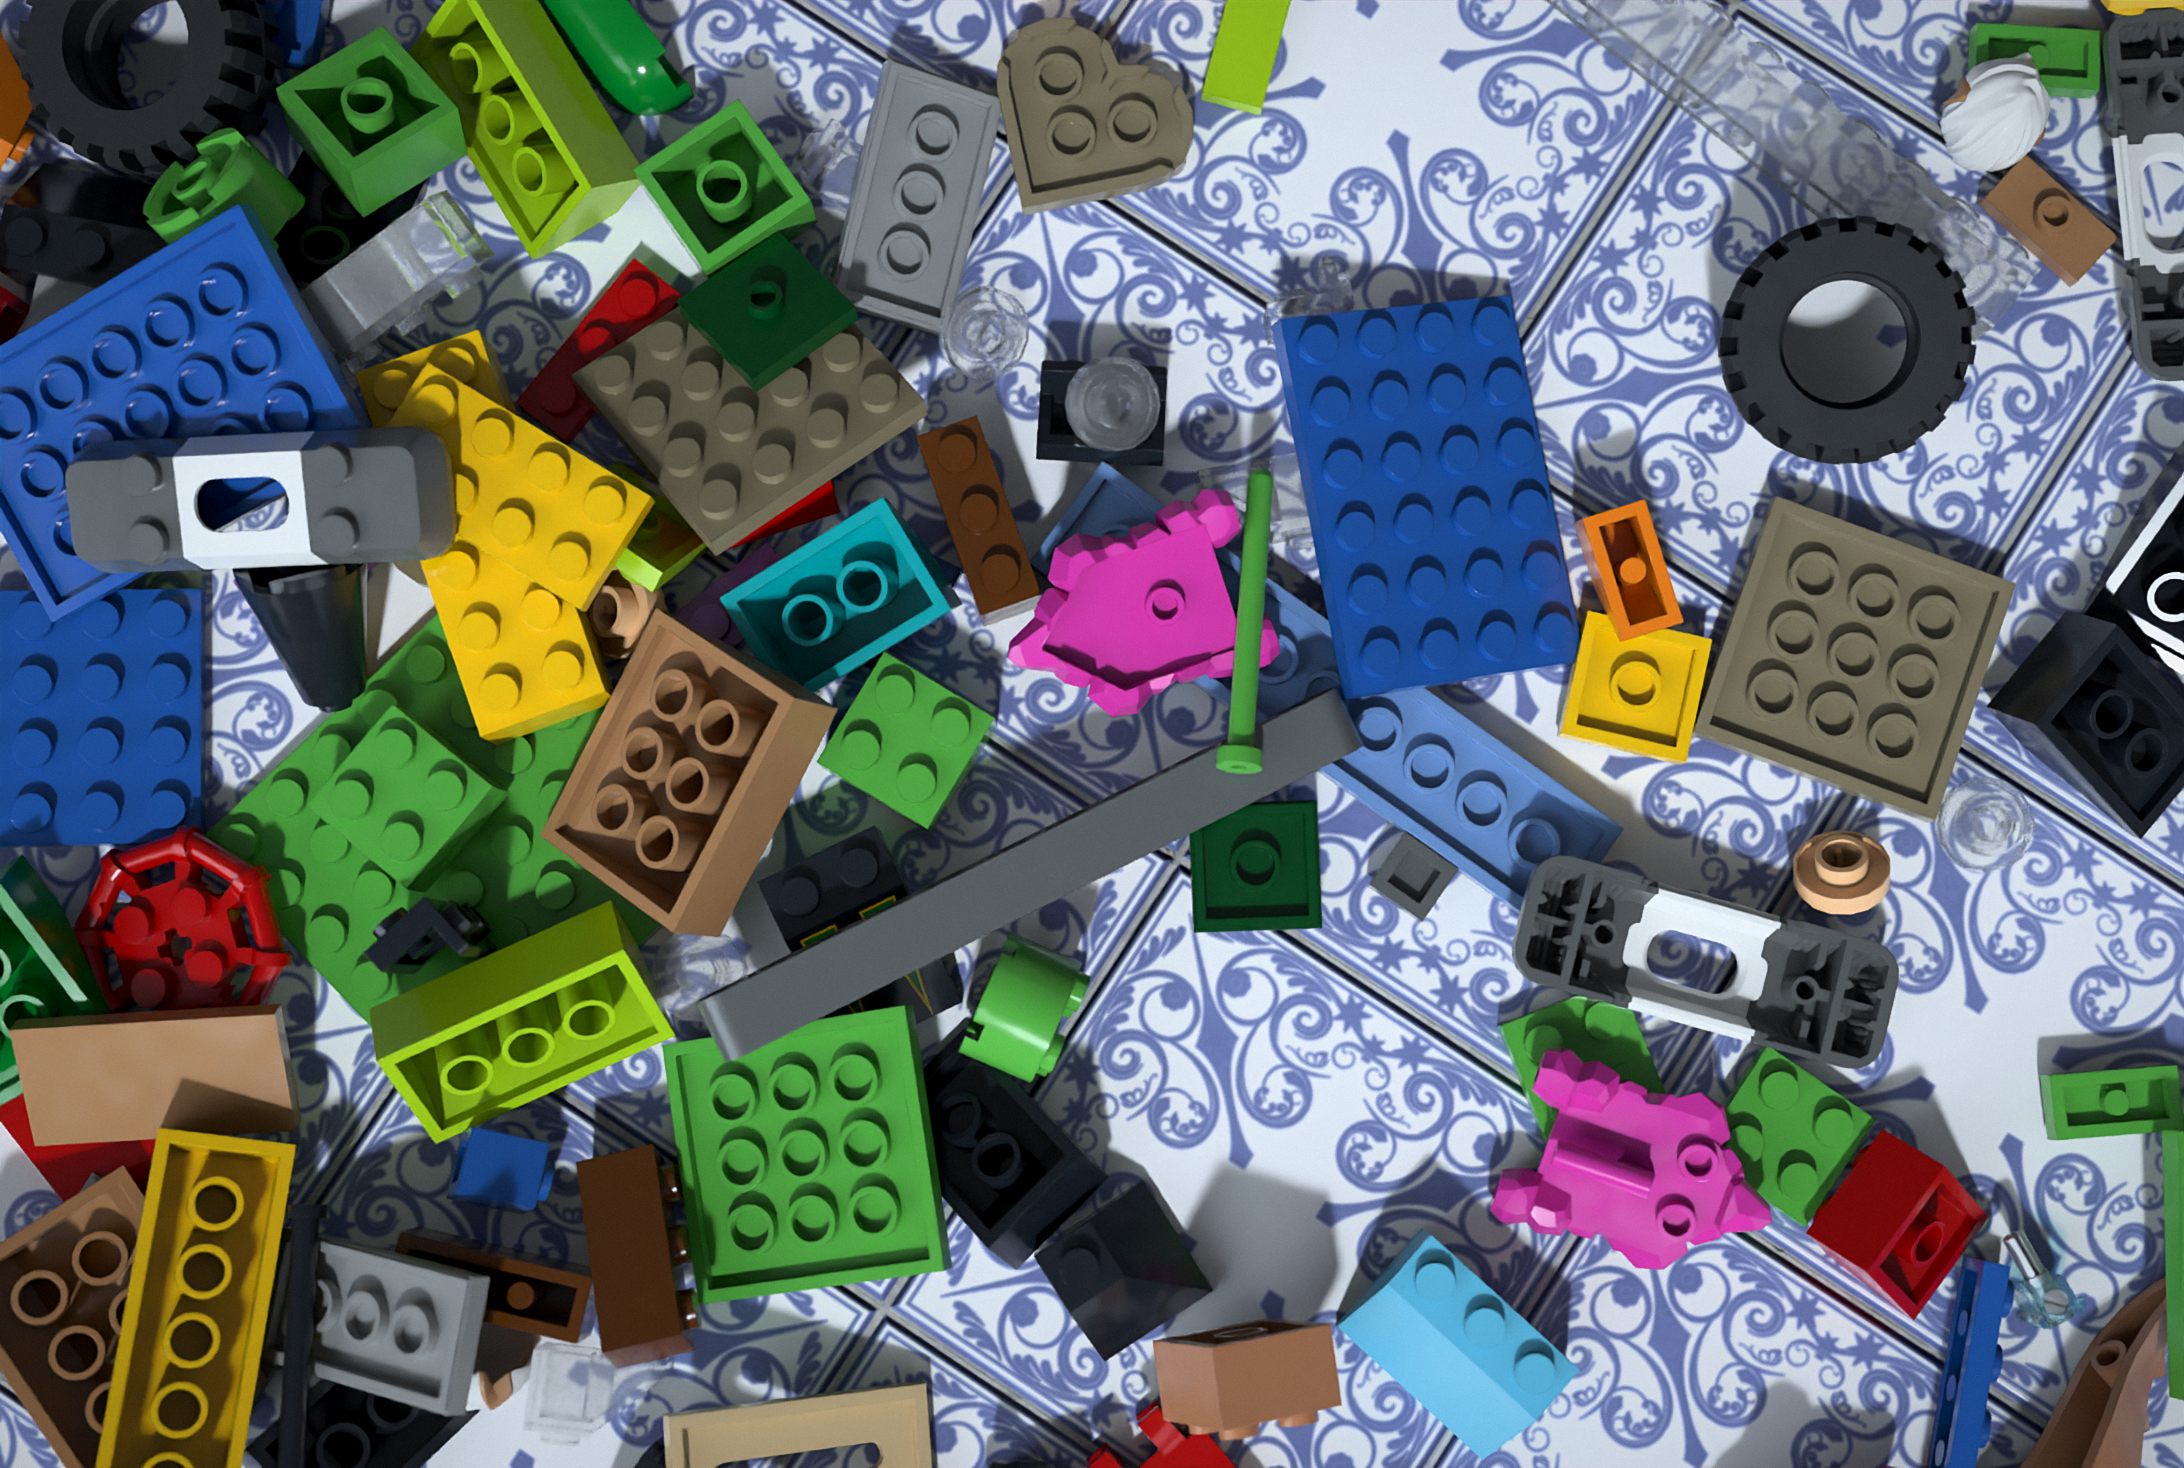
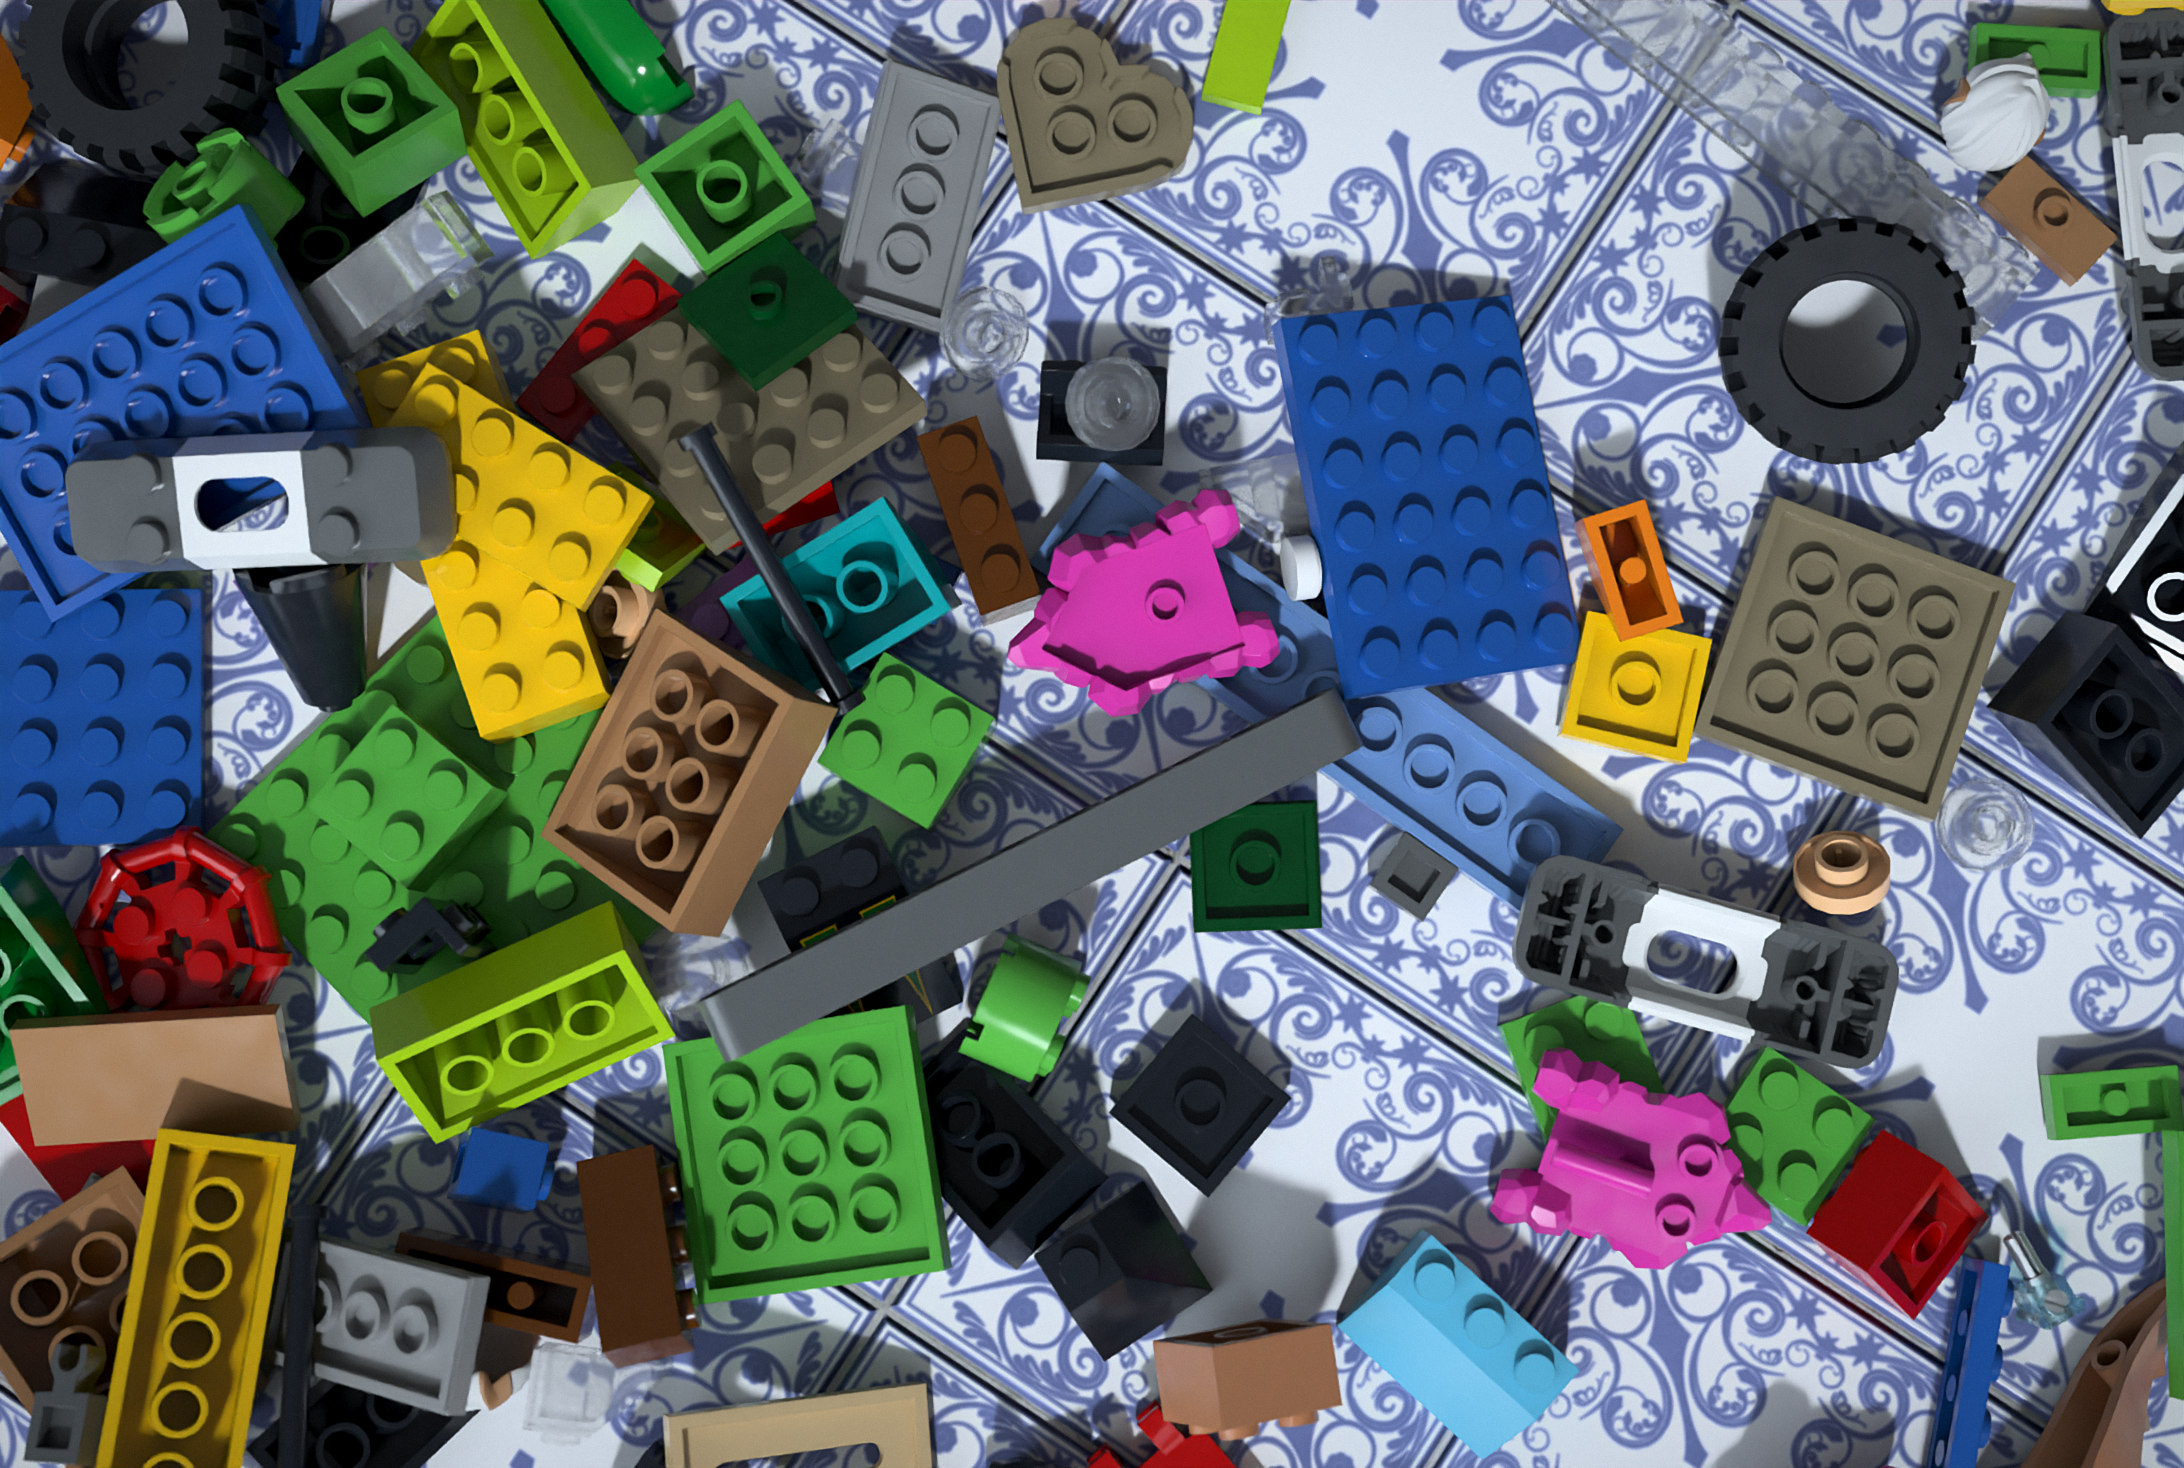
bright green bar [1216,468,1274,774] -> none
none -> dark grey plate [23,1343,108,1467]
none -> black bar [676,421,866,718]
none -> black plate [1109,1013,1291,1198]
none -> white tile [1280,535,1322,601]

